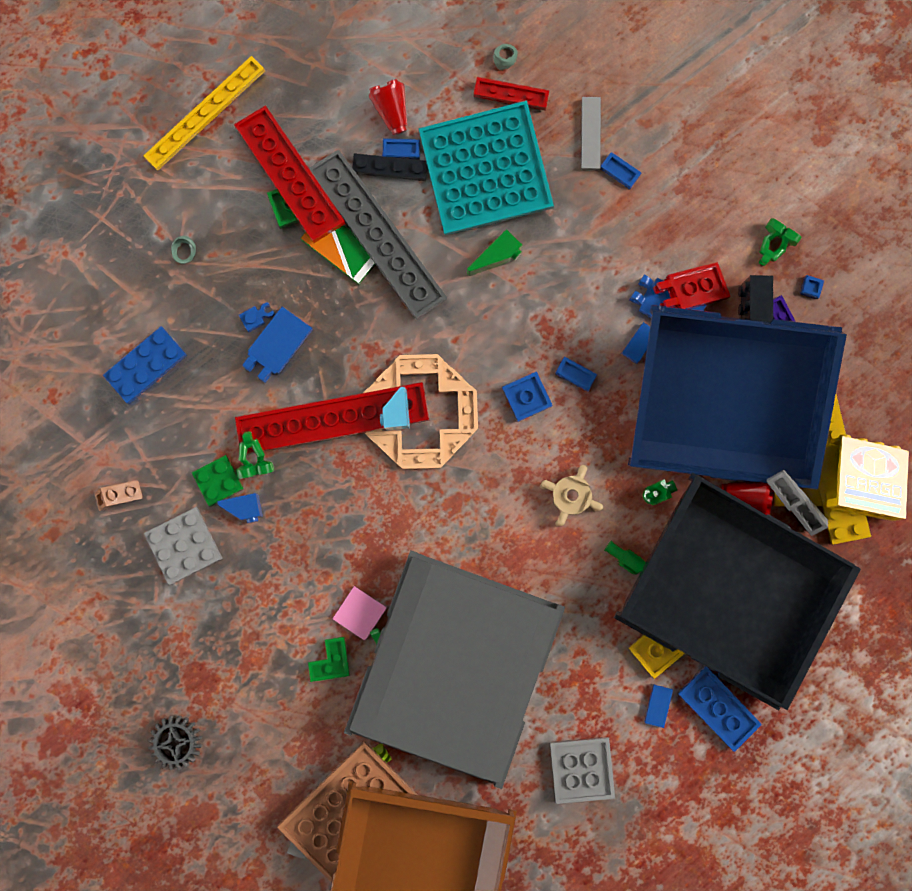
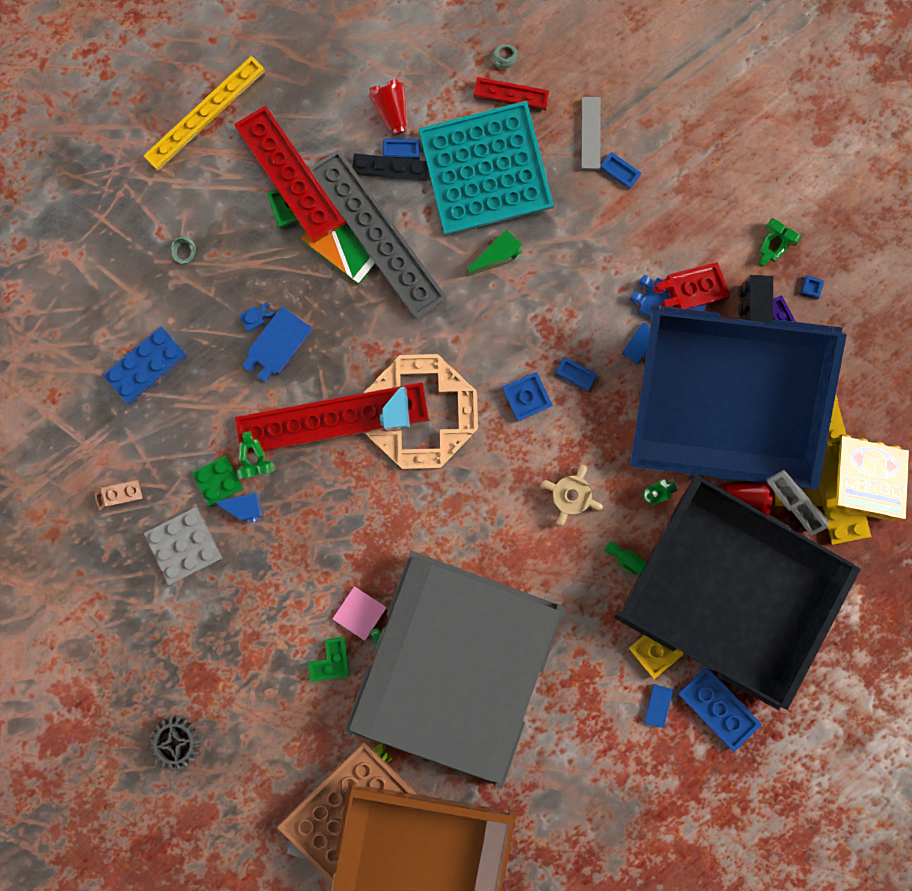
light grey plate [550,737,615,804] -> none

